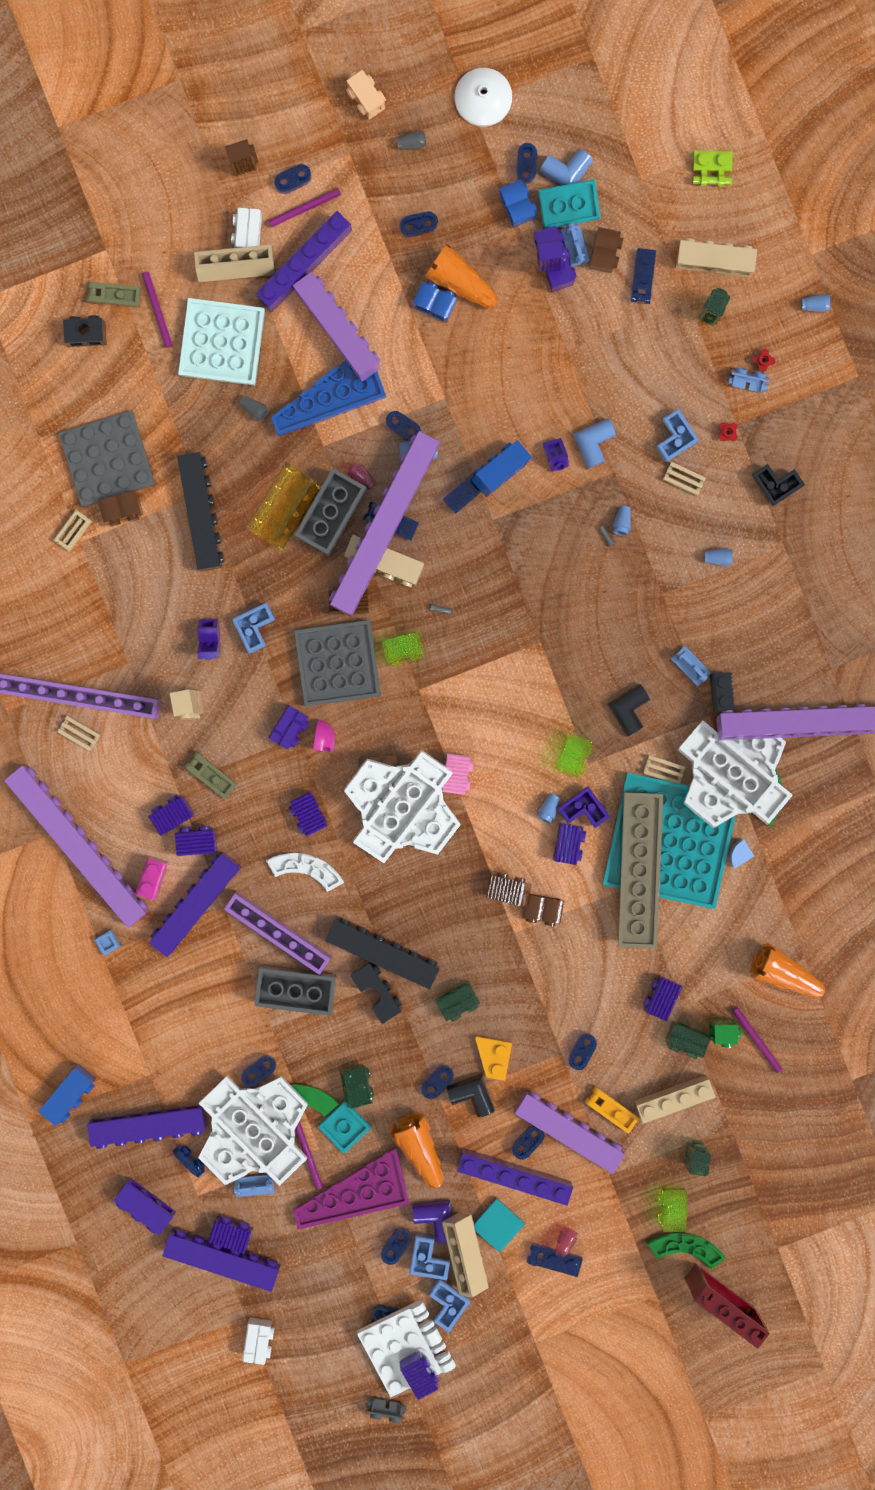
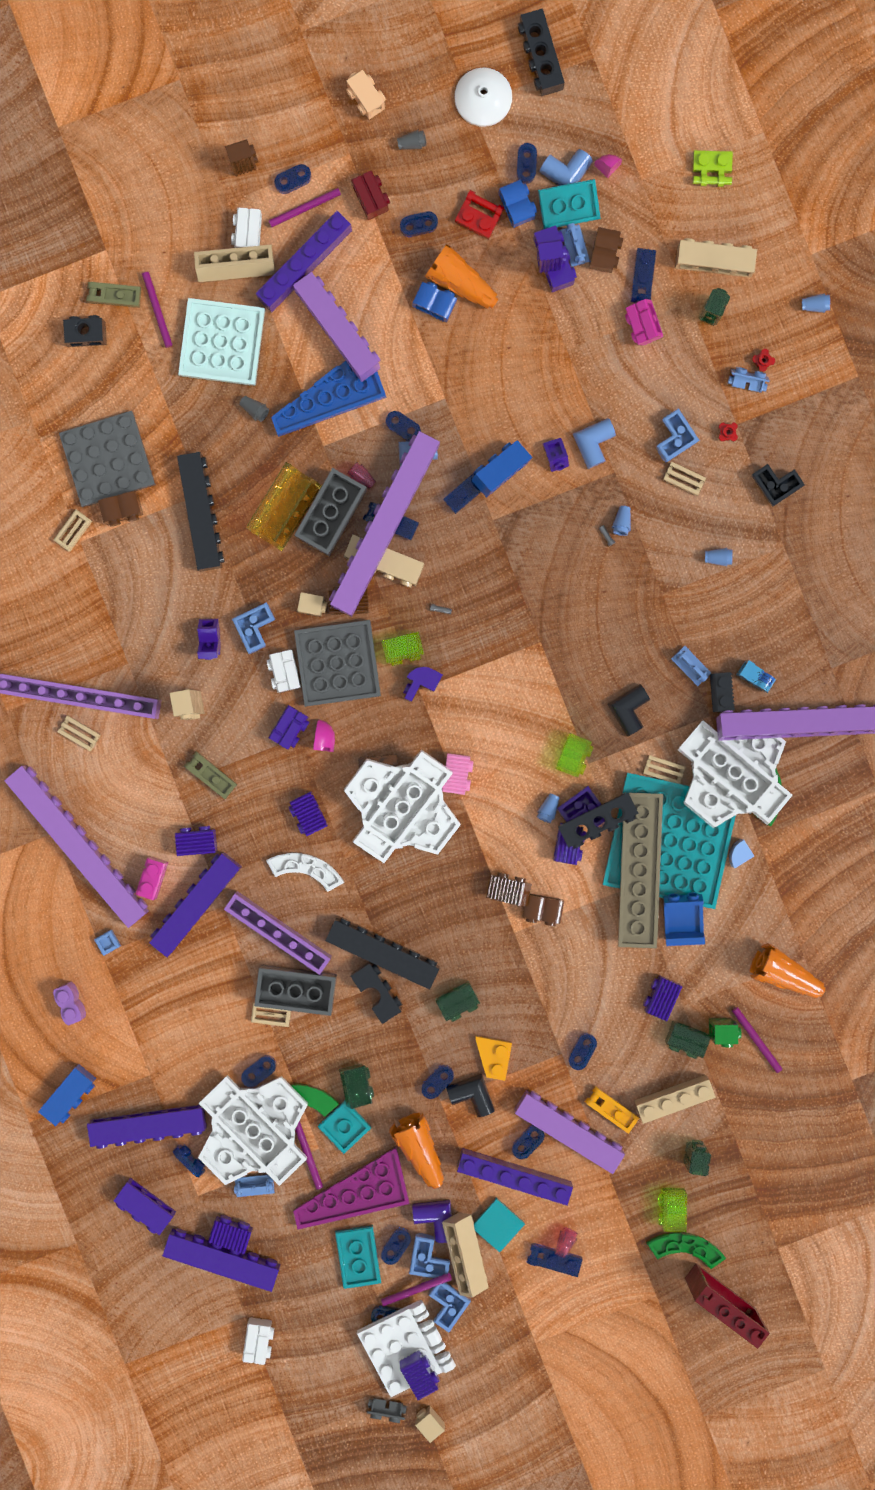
dark purple brick [148,795,195,836] -> none
none -> medium lavender brick [53,981,86,1026]
none -> tan tile [251,1002,291,1027]
none -> white brick [267,650,301,693]
none -> tan brick [297,592,327,617]
none -> teal tile [335,1225,381,1289]
none -> dark red brick [351,171,390,220]
none -> magenta bar [381,1273,452,1306]
none -> dark purple brick [403,667,443,702]
none -> tan brick [415,1406,445,1443]
none -> red plate [455,189,505,240]
none -> black brick [517,8,565,97]
none -> black brick [558,792,639,849]
none -> dark pink brick [594,154,622,178]
none -> dark pink brick [625,299,664,345]
none -> blue panel [663,892,705,946]
none -> dark azure leg [736,660,776,693]

